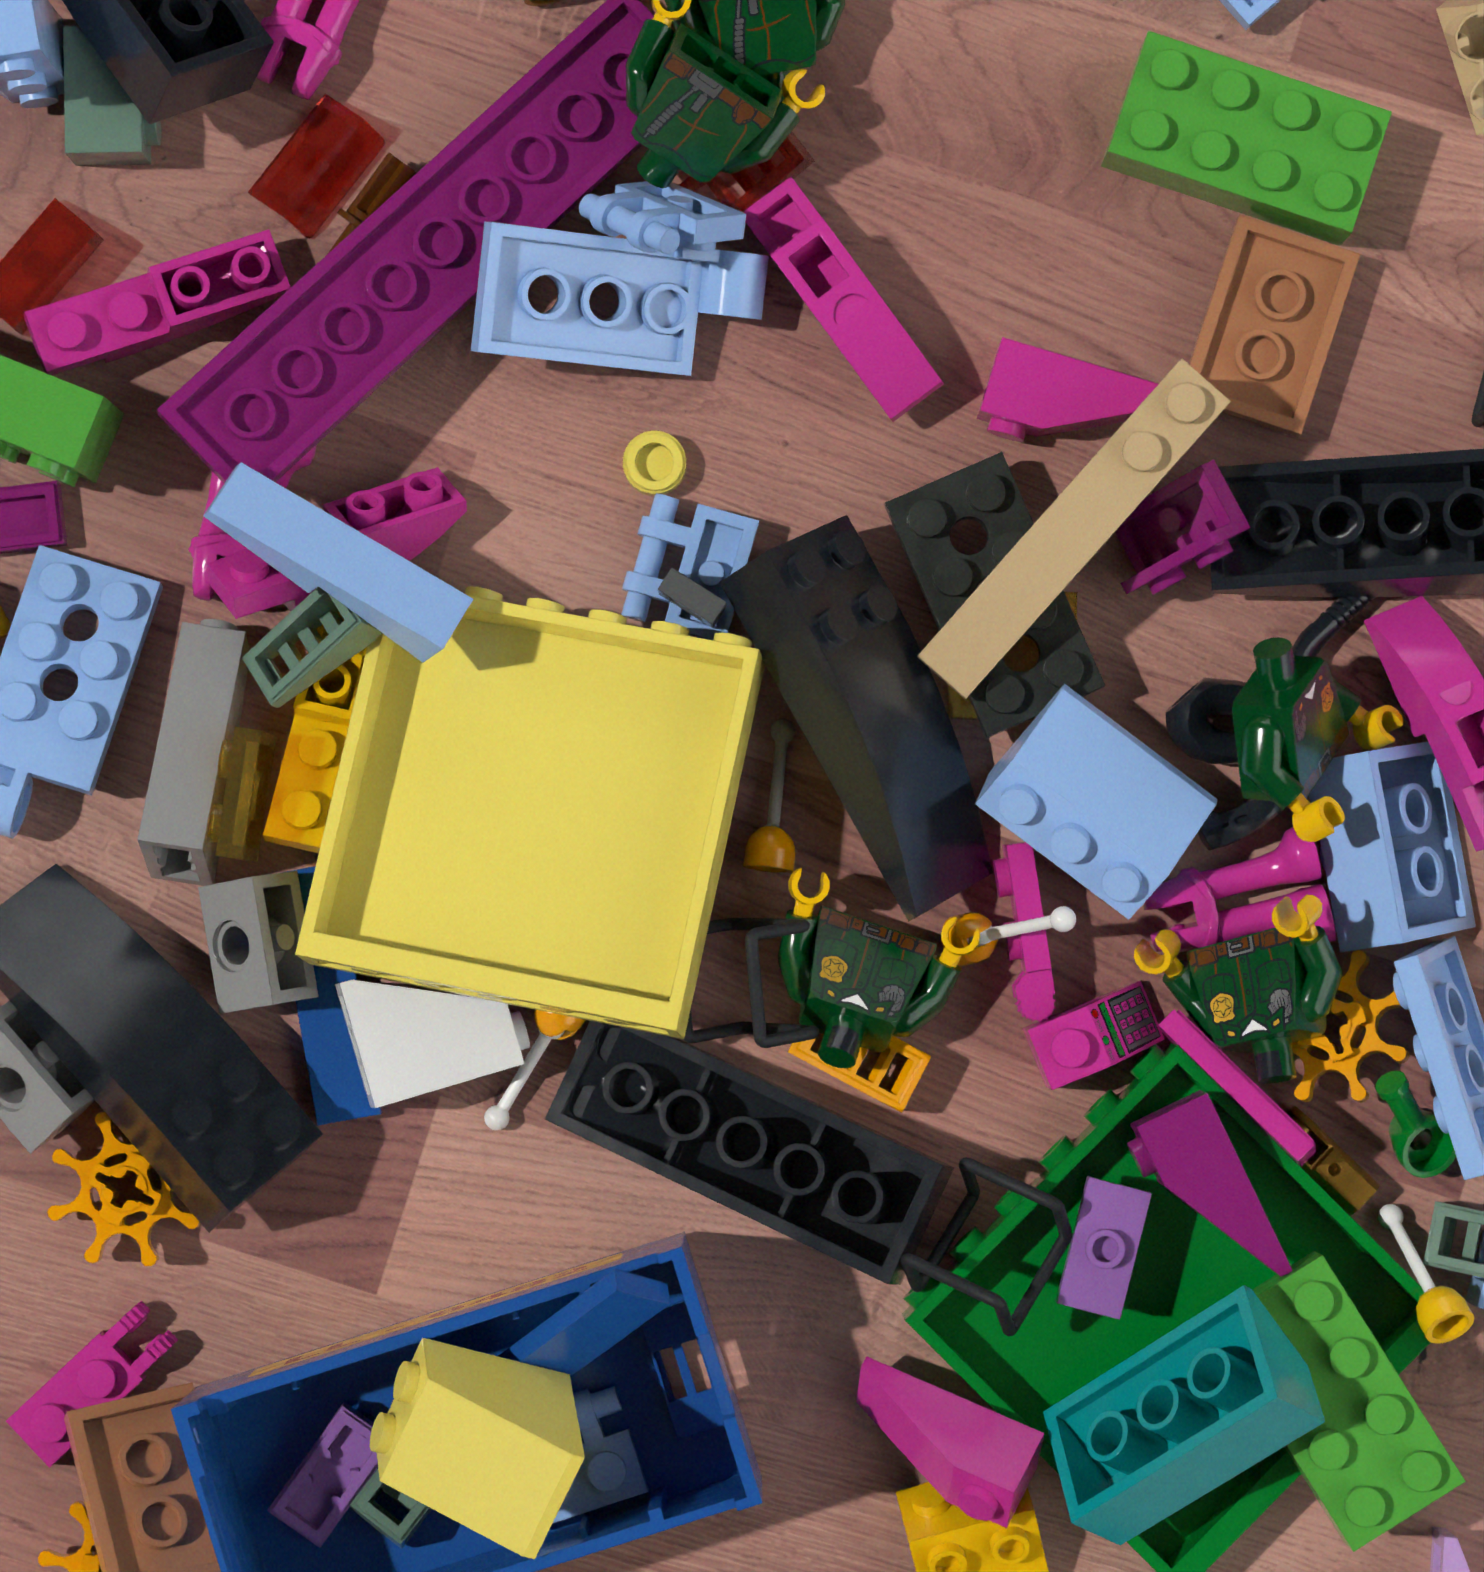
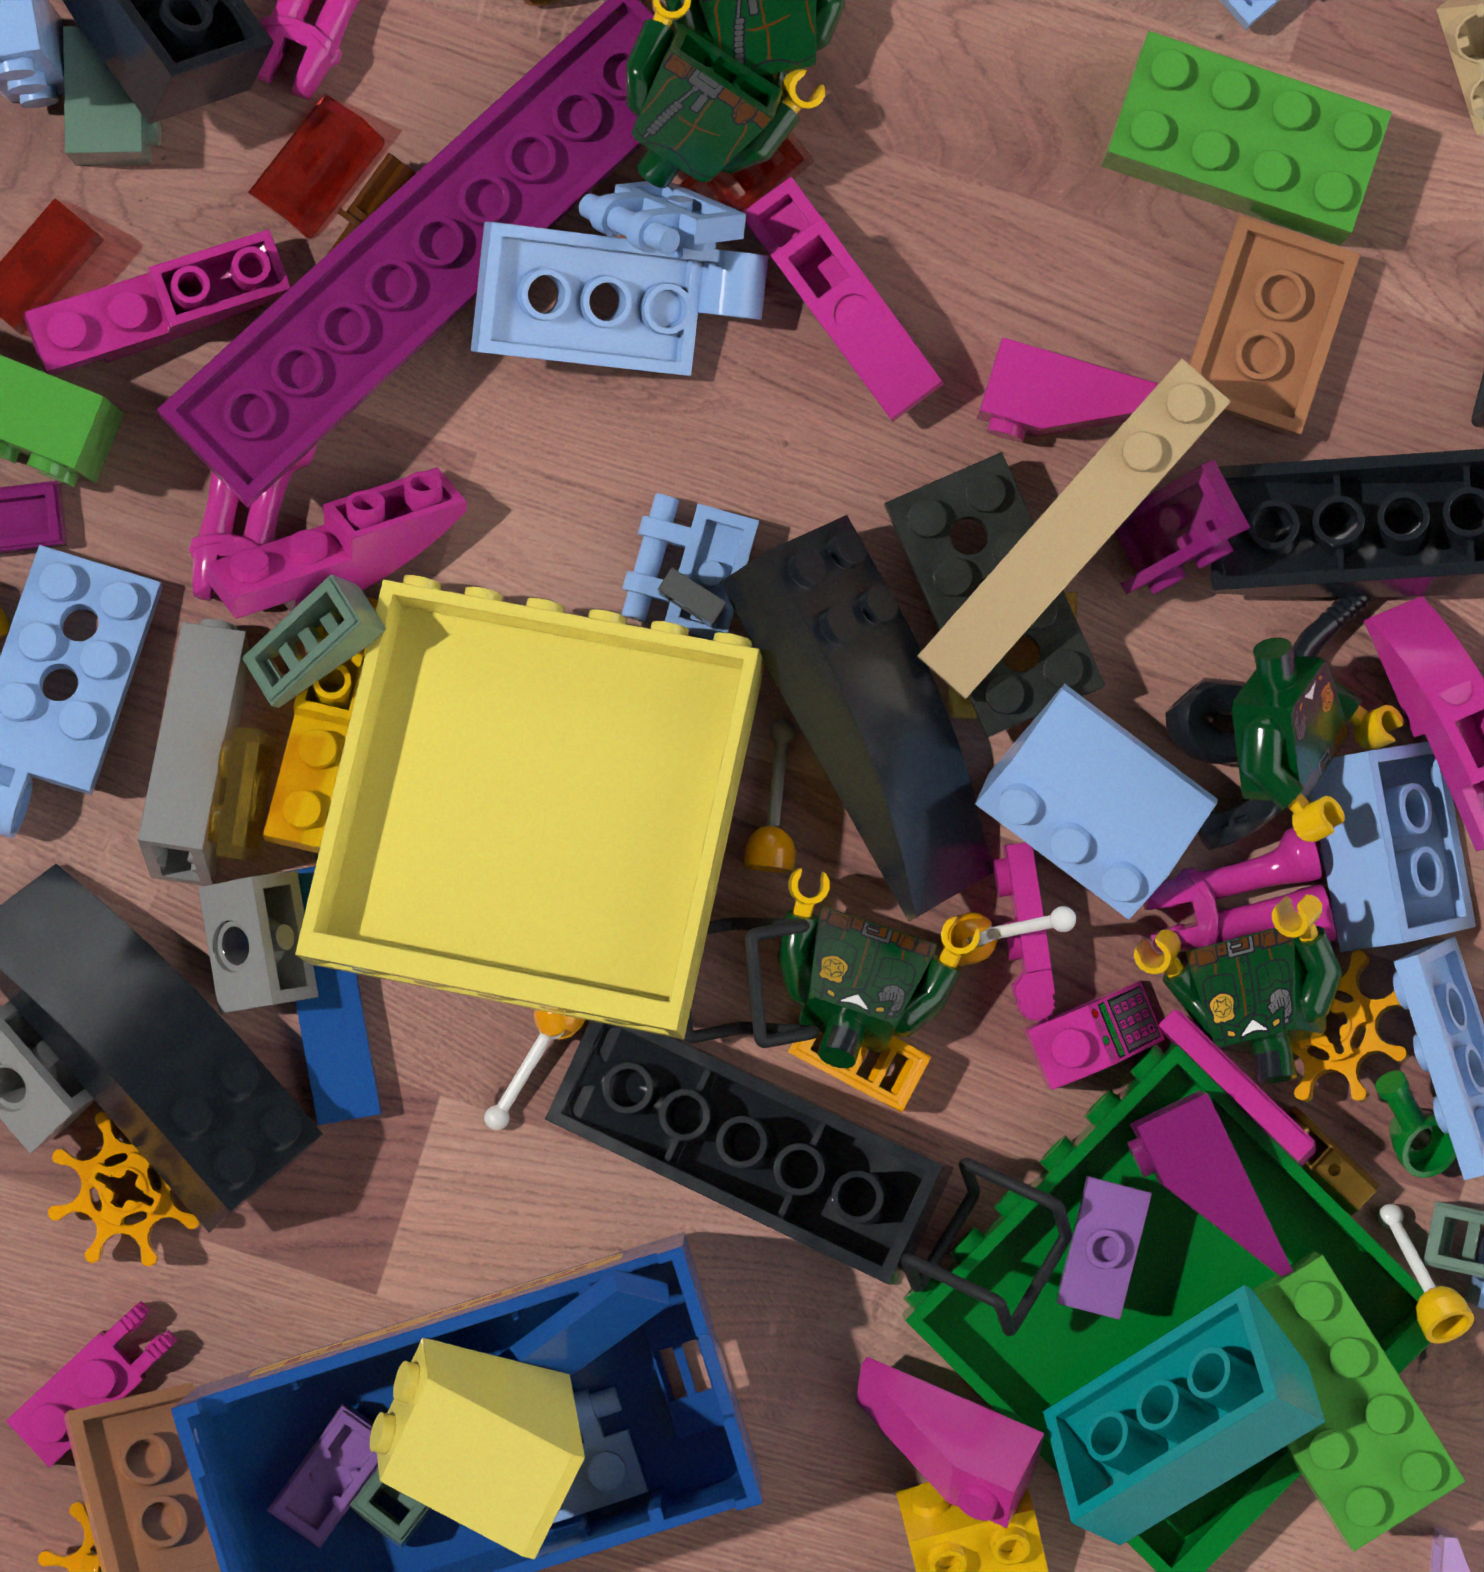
light blue slope [203,462,473,663] -> none
white slope [335,980,530,1108] -> none
light yellow tile [623,431,687,496] -> none

